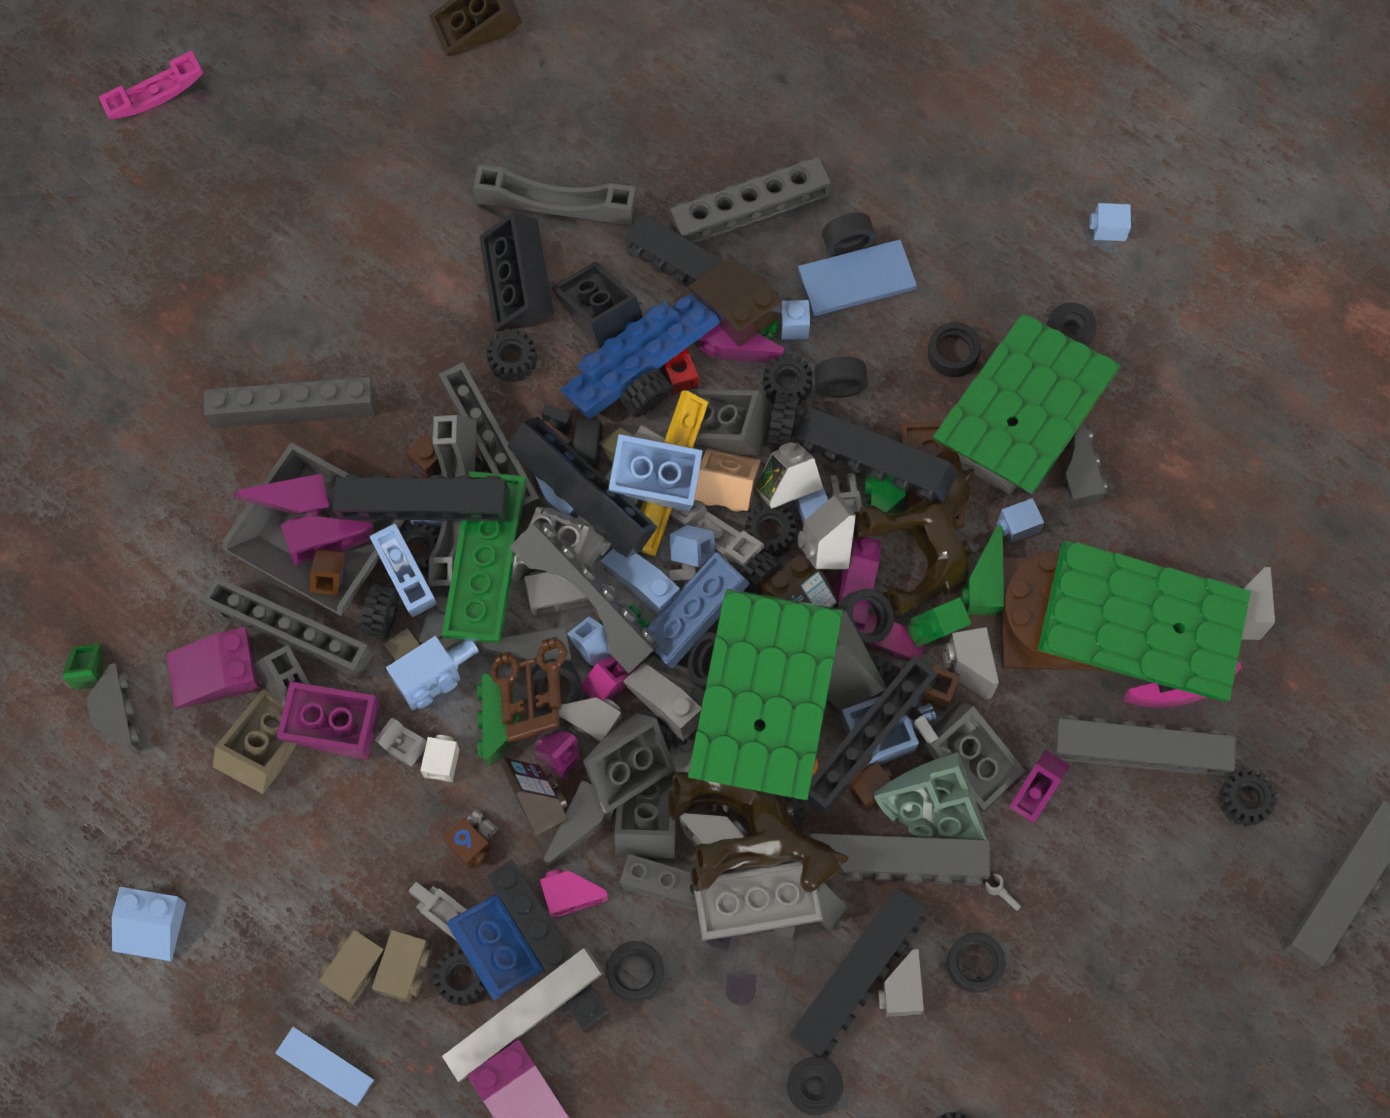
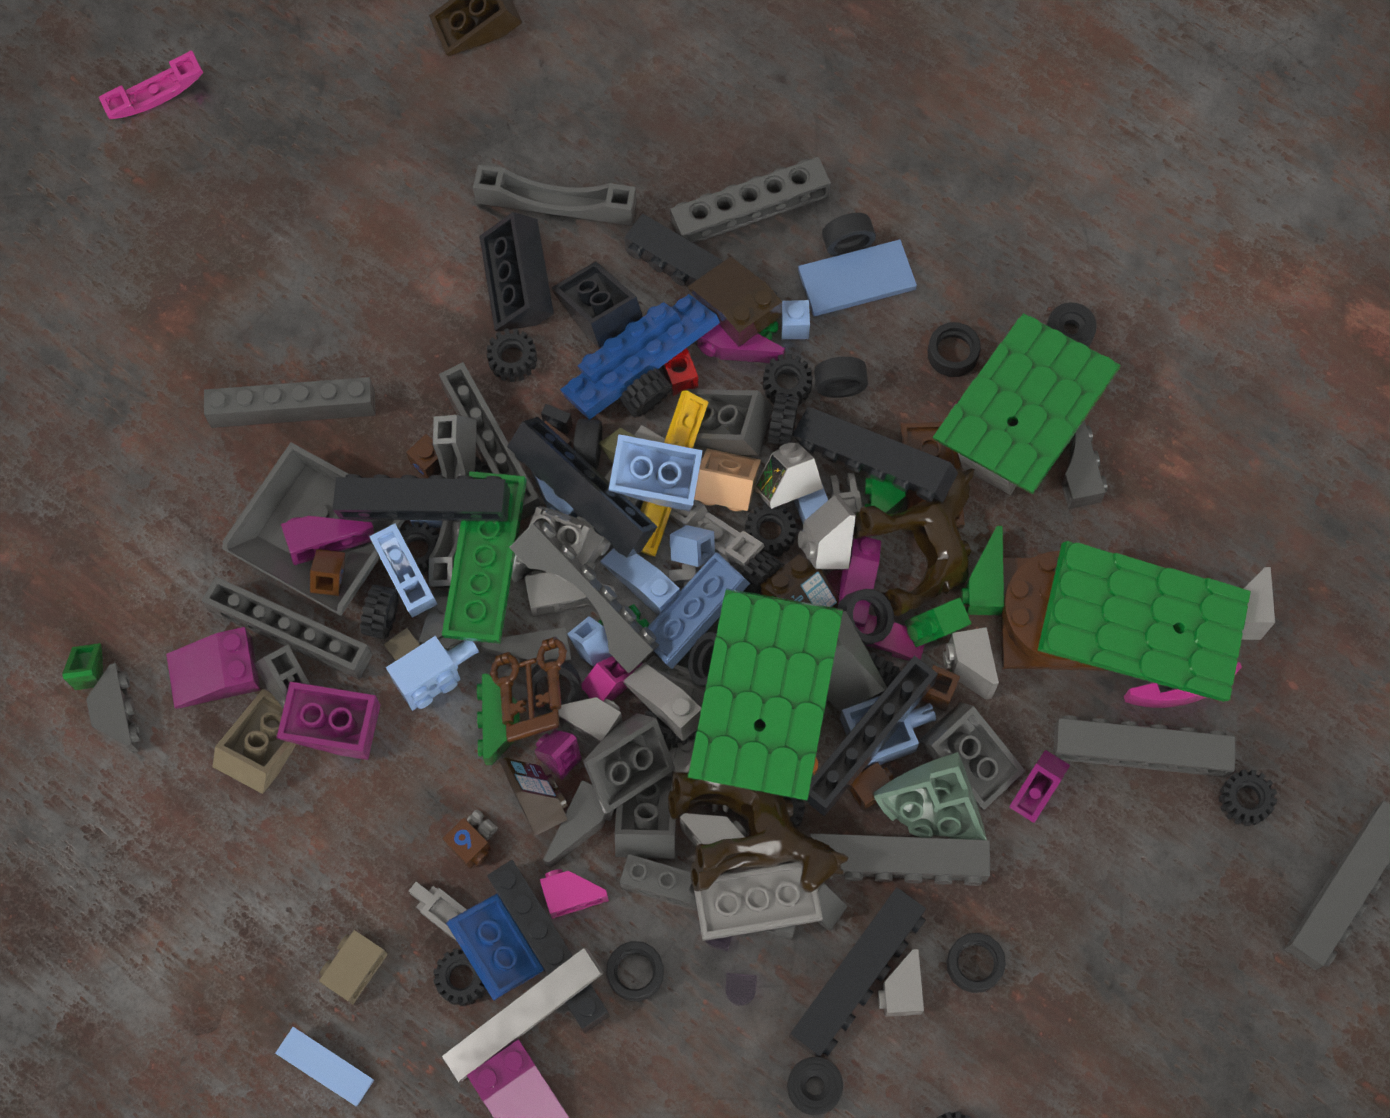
light blue slope [112,887,186,962] -> none
magenta slope [233,473,329,516] -> none
dark tan brick [372,930,432,1003] -> none
light grey bracket [375,718,427,767] -> none
white brick [420,735,460,783] -> none
tile [908,708,938,744] -> none
light grey hand [985,873,1021,911] -> none
light blue brick [997,498,1044,544] -> none
light blue brick [1089,203,1131,241] -> none

